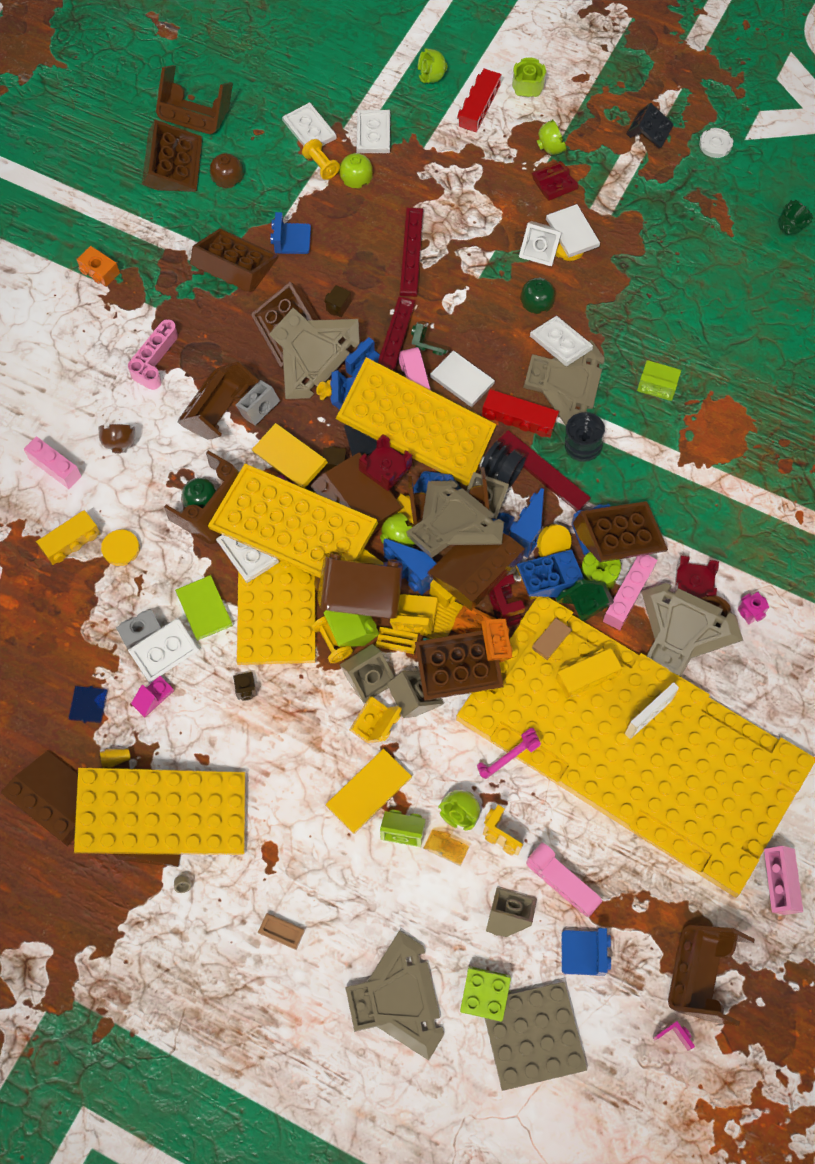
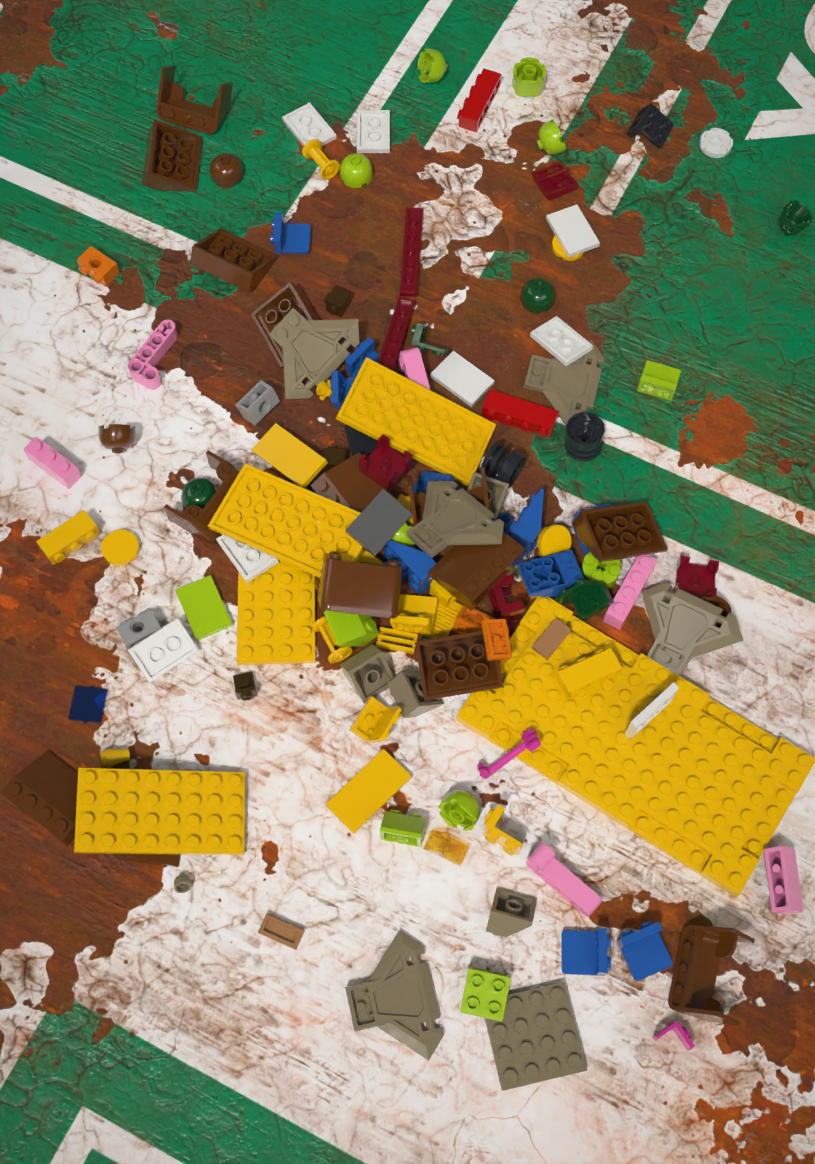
dark pink slope [131,676,174,718] -> none
reddish brown windscreen [177,362,259,440] -> none
dark red tile [498,430,591,512] -> none
white slope [519,221,562,266] -> none
dark pink brick [737,592,769,625] -> none
none -> dark grey tile [345,489,412,557]
none -> blue bracket [617,921,673,981]

